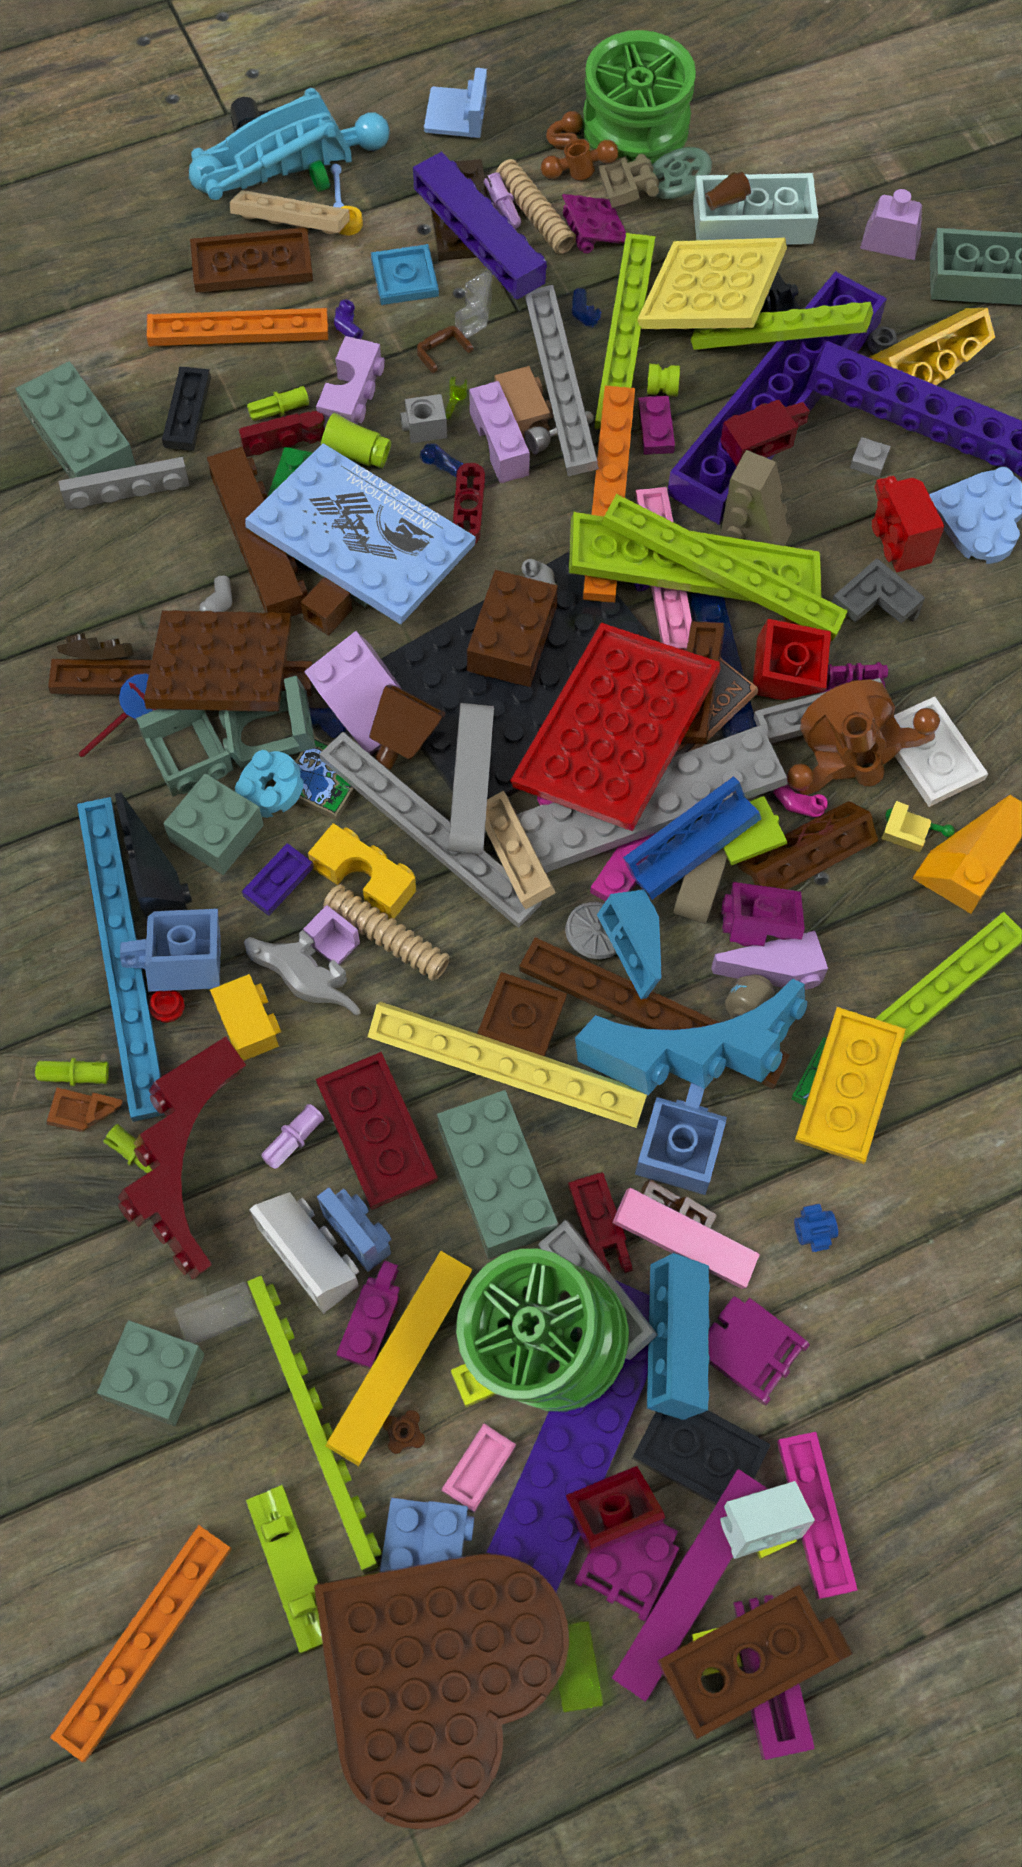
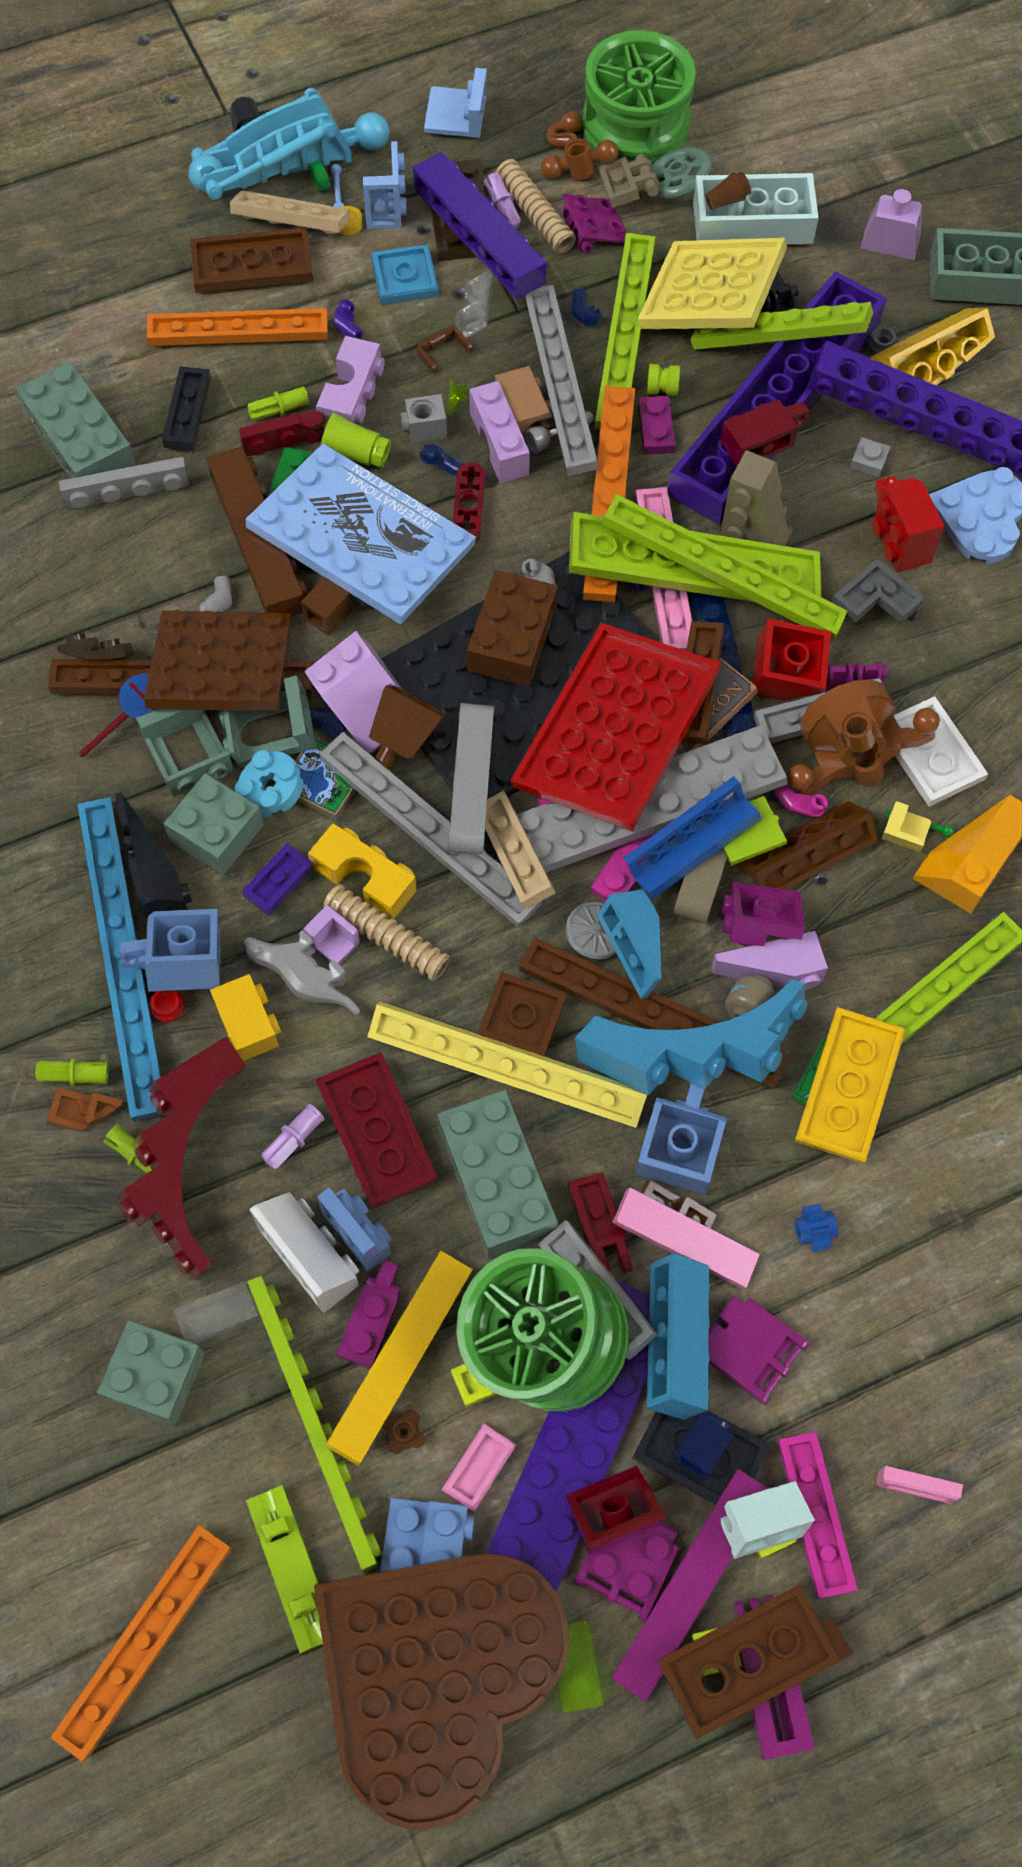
none -> light blue bracket [363,141,407,229]
none -> clear blue brick [673,1412,734,1480]
none -> bright pink tile [876,1466,963,1504]

